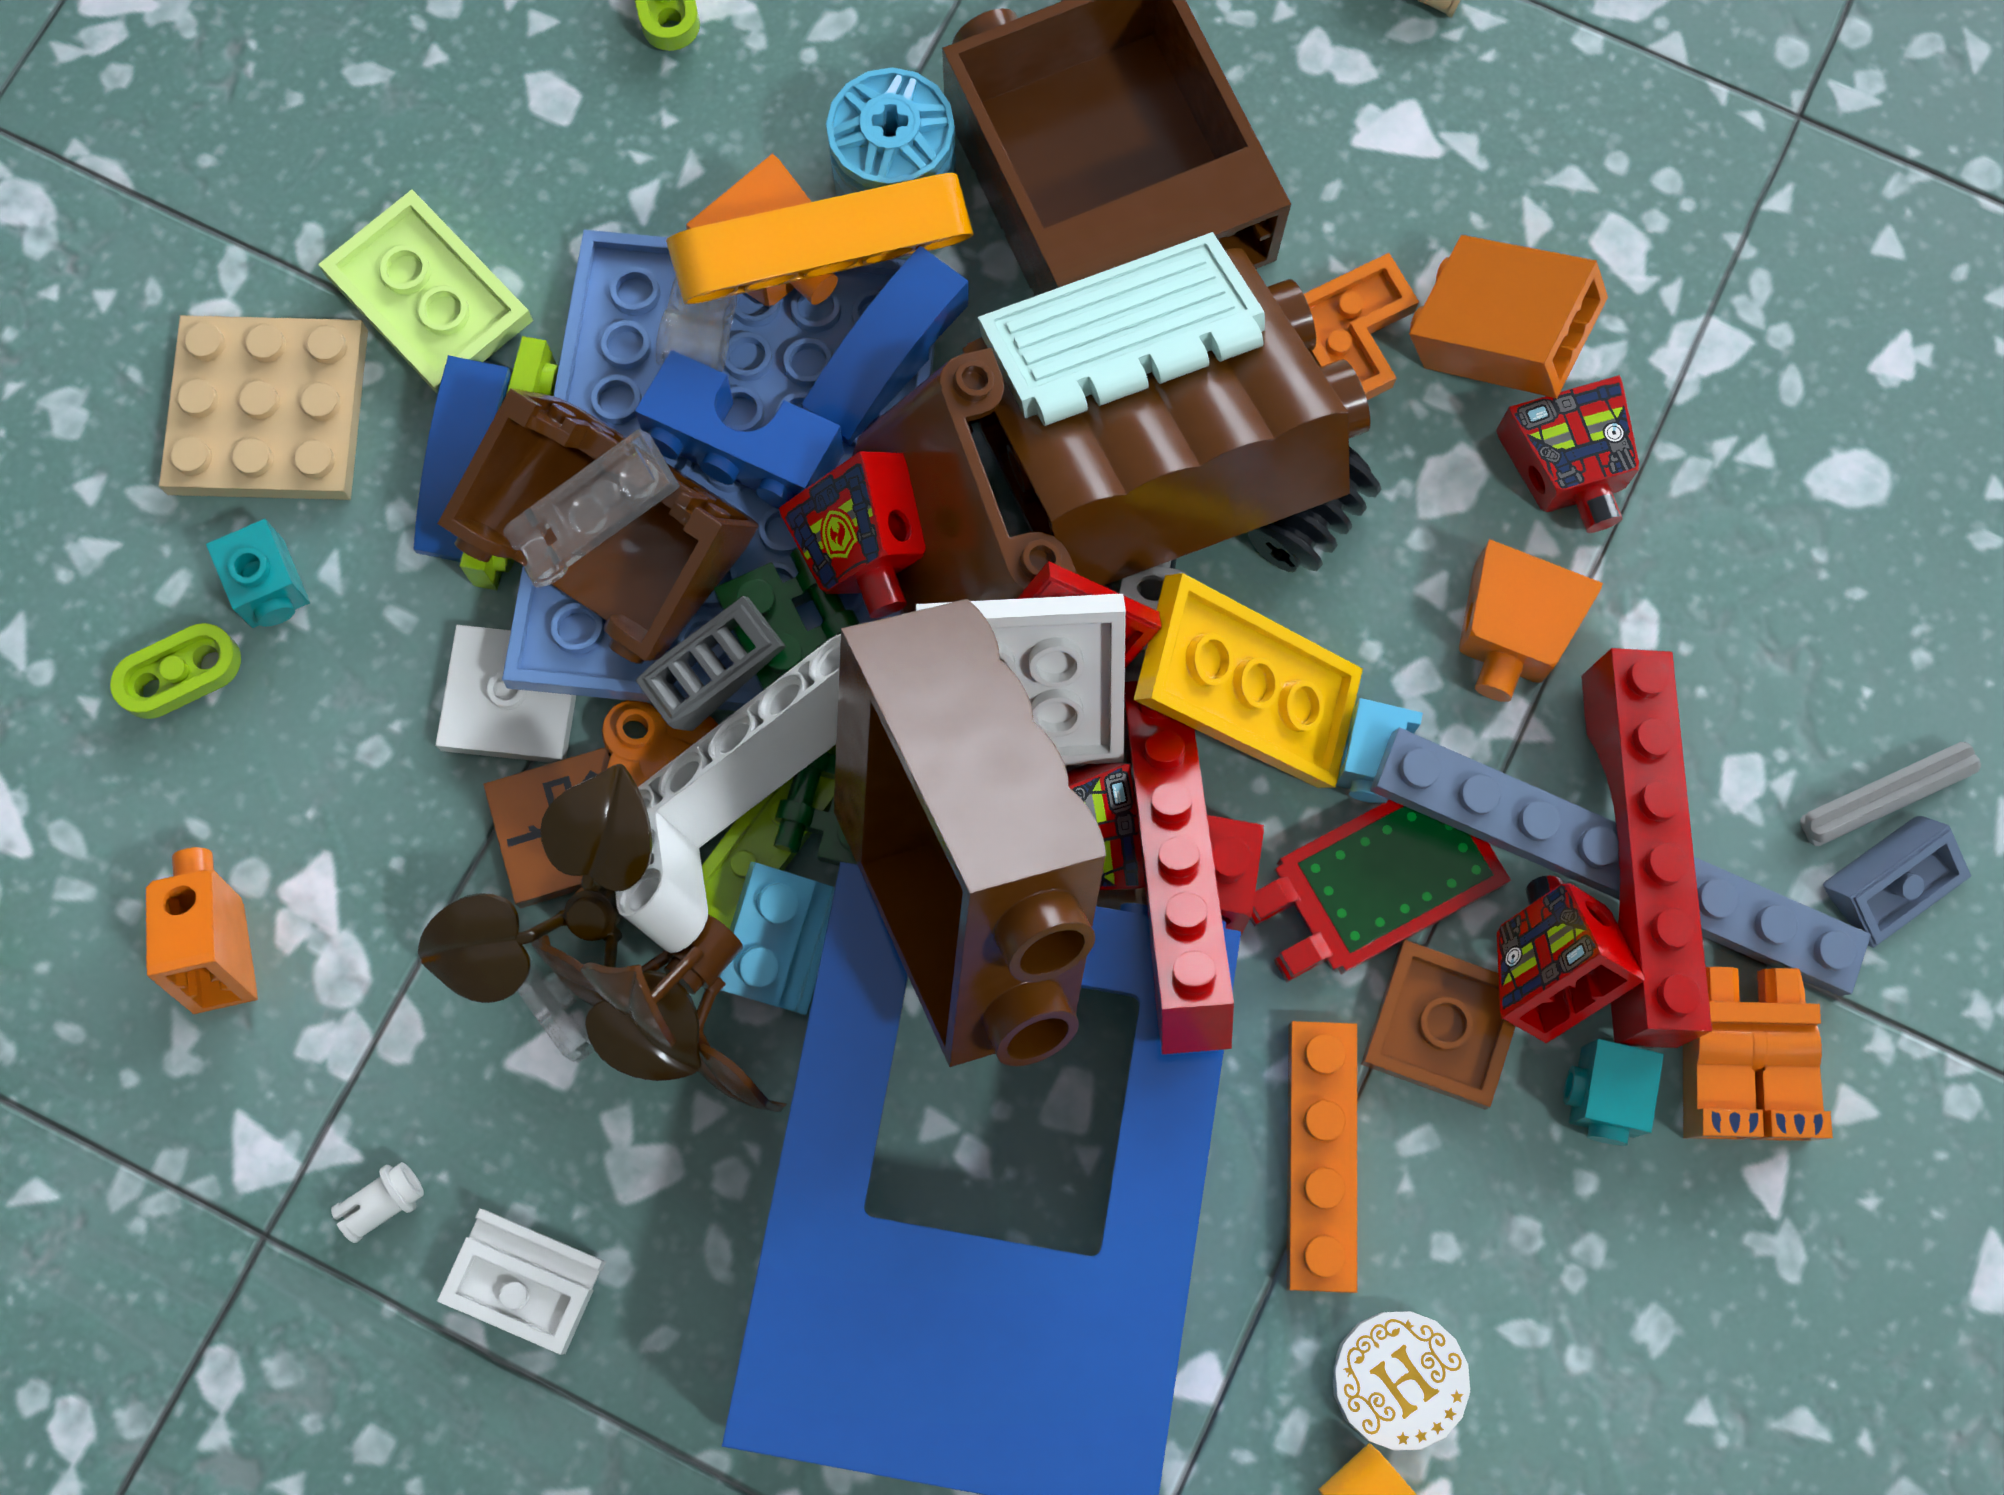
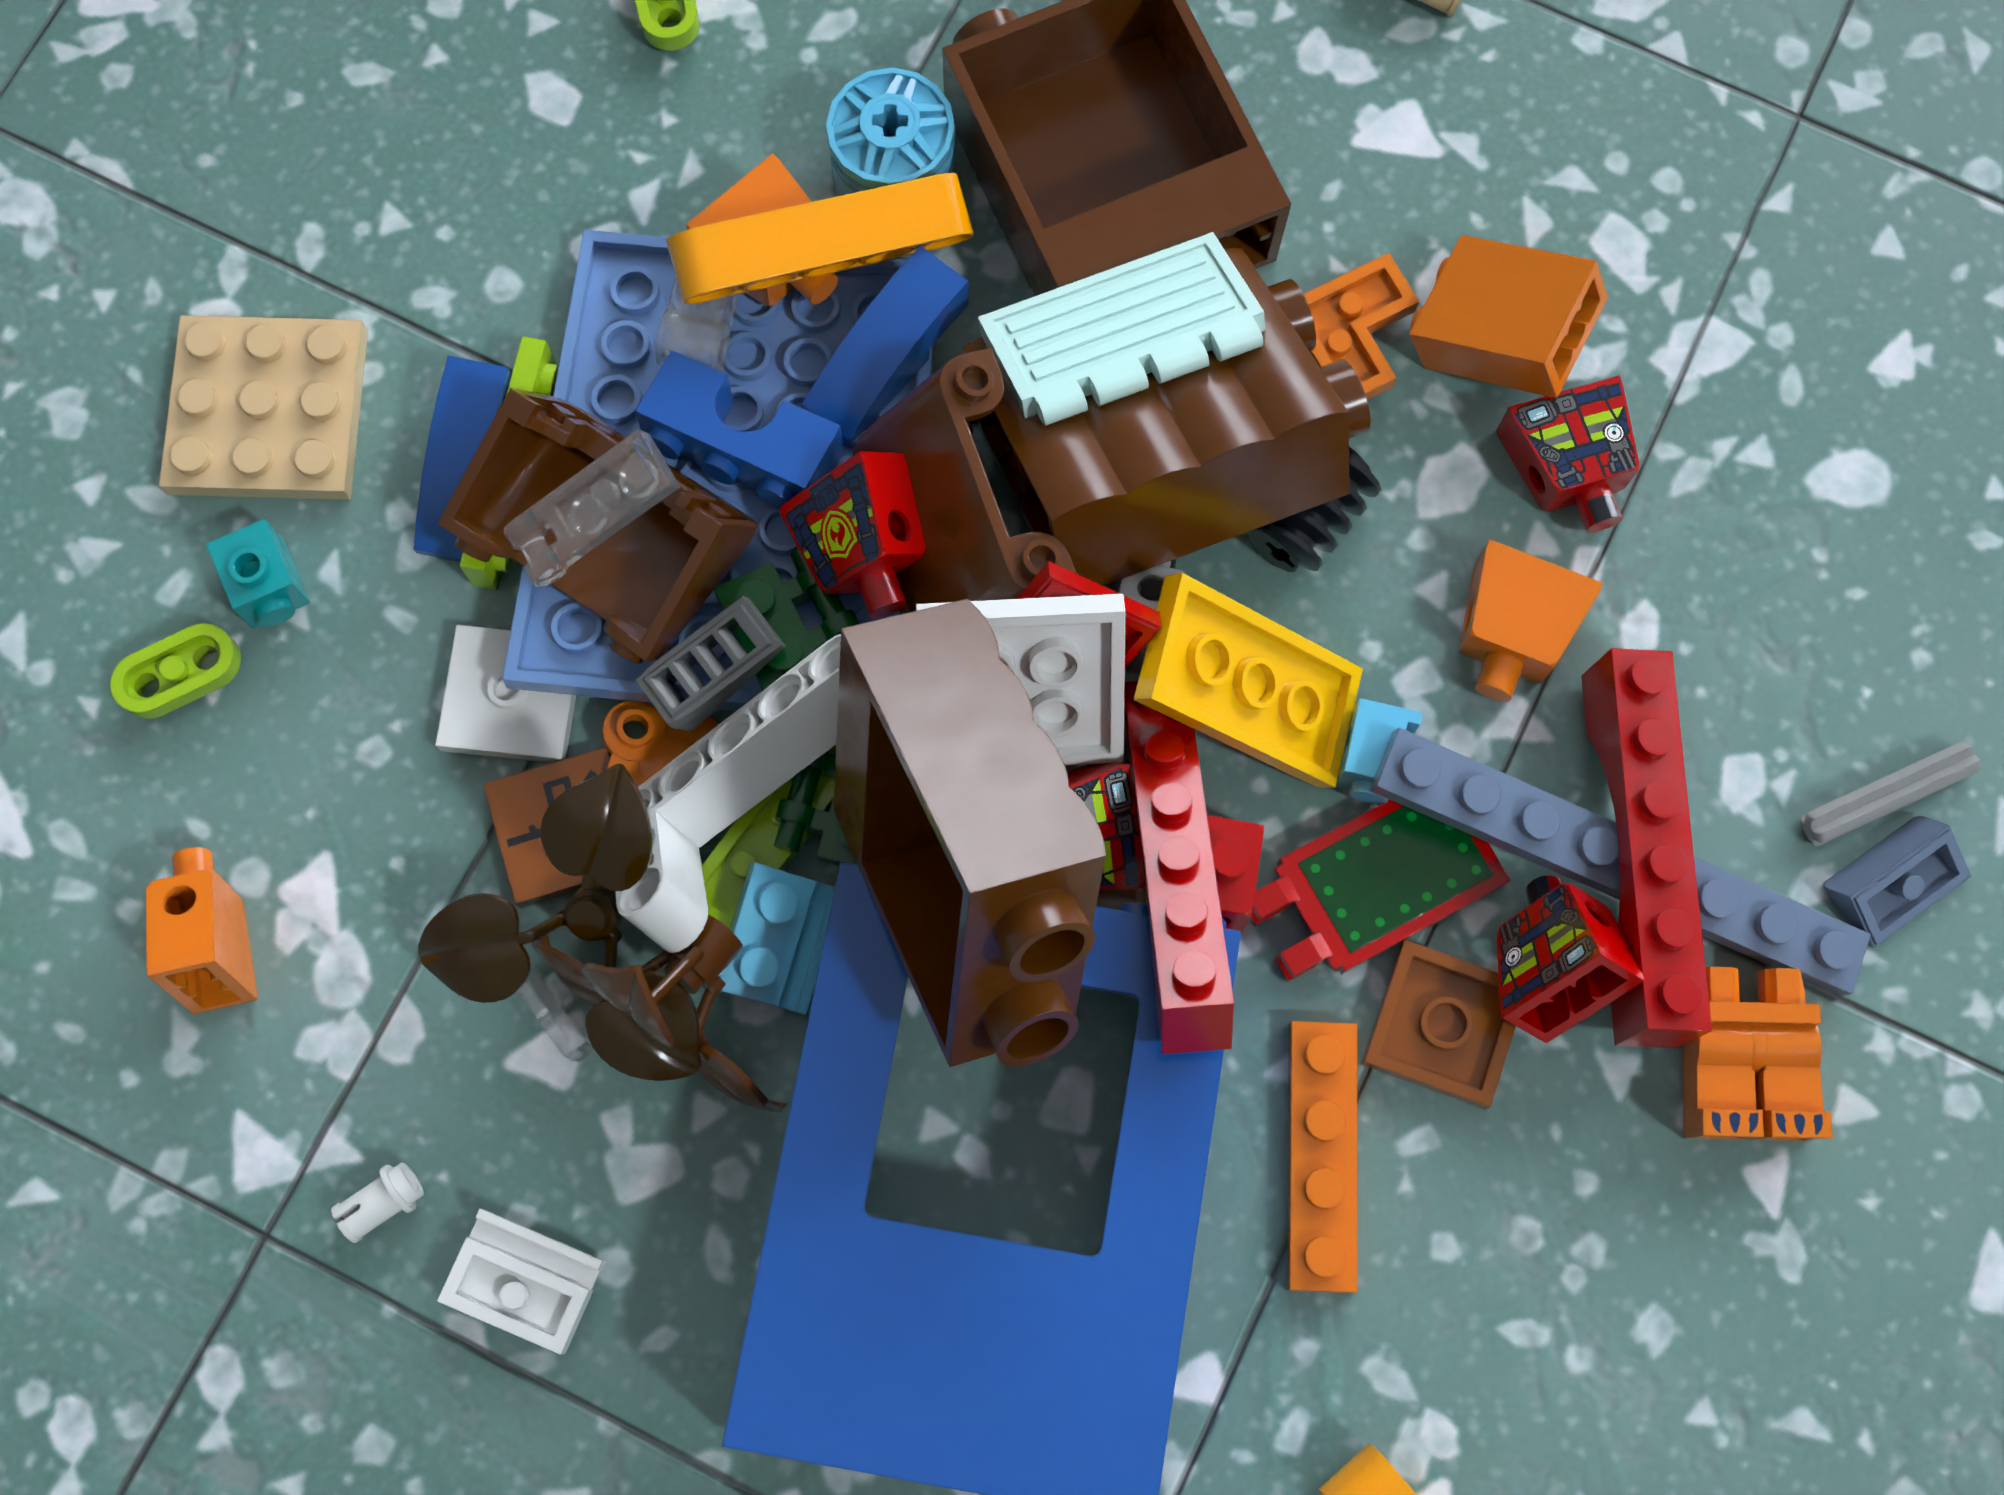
yellowish green plate [318,189,533,394] -> none
white tile [1333,1311,1470,1451] -> none
teal brick [1563,1039,1664,1146] -> none

